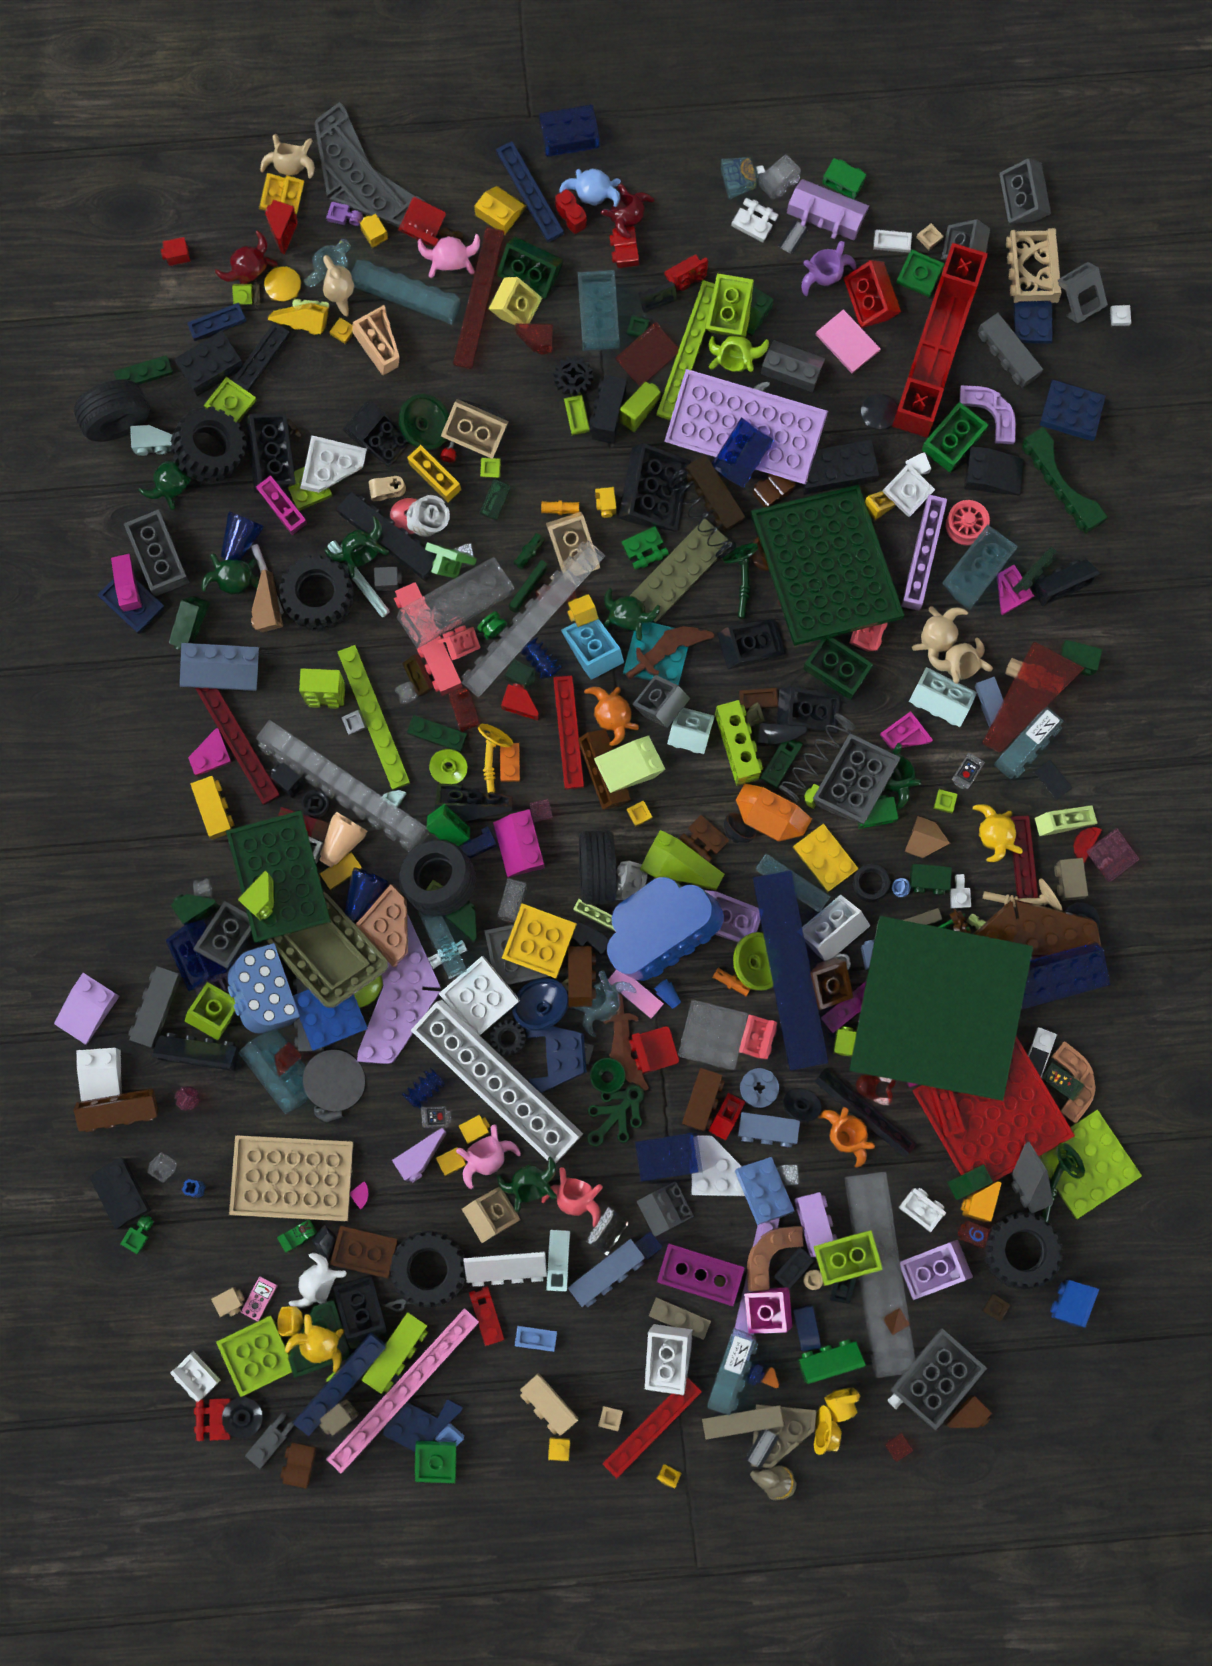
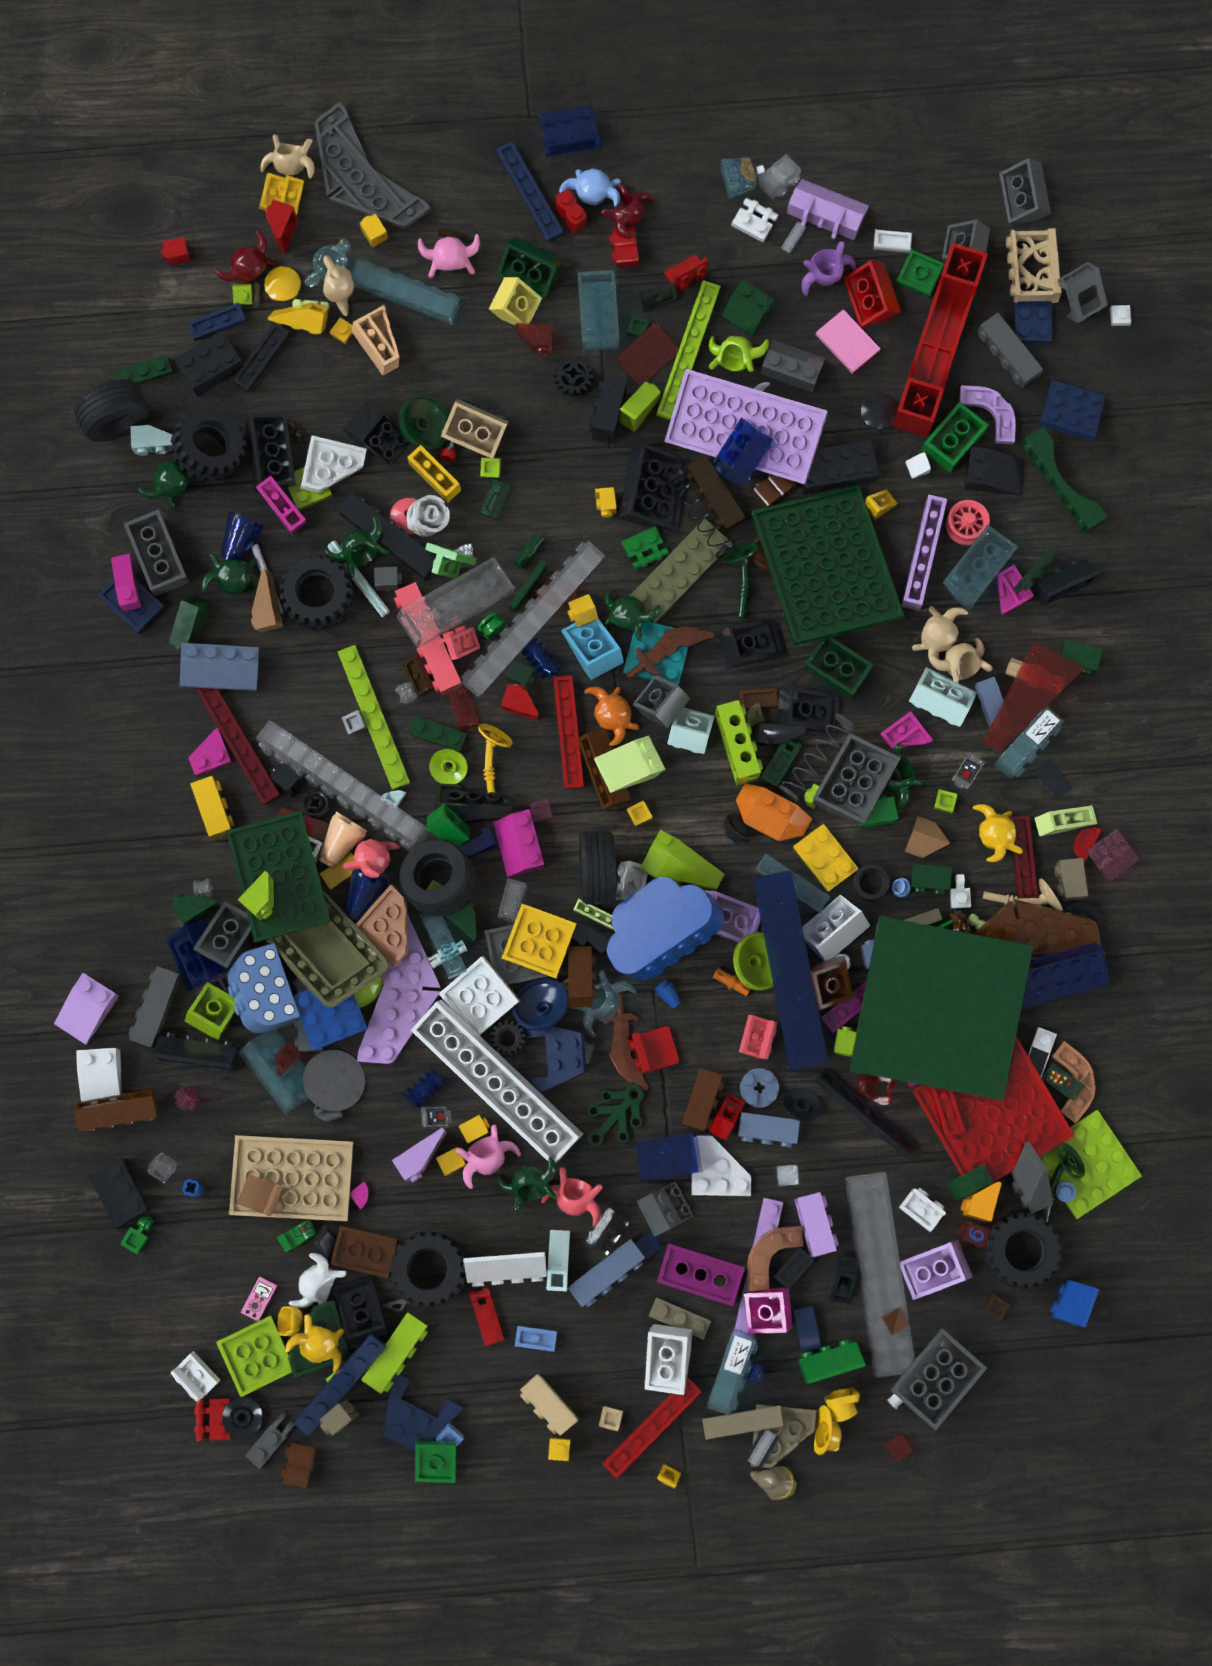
lime plate [204,377,257,423] -> none
tan brick [211,1287,245,1317] -> none
lime brick [299,669,345,709] -> none
medium lavender plate [326,202,363,226] -> none
bright pink plate [327,1308,479,1473] -> none
tan piece [369,476,406,501] -> none
red bracket [398,197,446,247] -> none
clear red plate [453,227,504,369] -> none
tan slope [462,1187,520,1243] -> none
yellow slope [474,186,526,235] -> none
orange plate [500,743,520,782] -> none
light orange pin [541,500,579,515] -> none
tan slope [546,512,600,580] -> none
lime tile [564,395,590,435] -> none
dark green piece [590,1058,626,1094] -> none
bright pink tile [607,969,664,1019] -> none
clear plate [678,1000,748,1070] -> none
reddish brown plate [679,815,729,862] -> none
lime slope [706,273,754,337] -> none
medium blue plate [735,1157,794,1225] -> none
orange slope [760,1367,779,1388] -> none
tan tile [803,1270,823,1290] -> none
lime slope [813,1230,883,1286] -> none
orange piece [818,1107,875,1168] -> none
green brick [822,158,866,200] -> none
coral bracket [850,623,887,652] -> none
white plate [882,463,935,517] -> none
tan plate [917,223,943,250] -> none
reddish brown slope [944,1395,992,1428] -> none
none -> medium nougat piece [237,1174,283,1216]
none -> coral piece [343,839,400,878]
none -> medium blue plate [1056,1182,1076,1202]

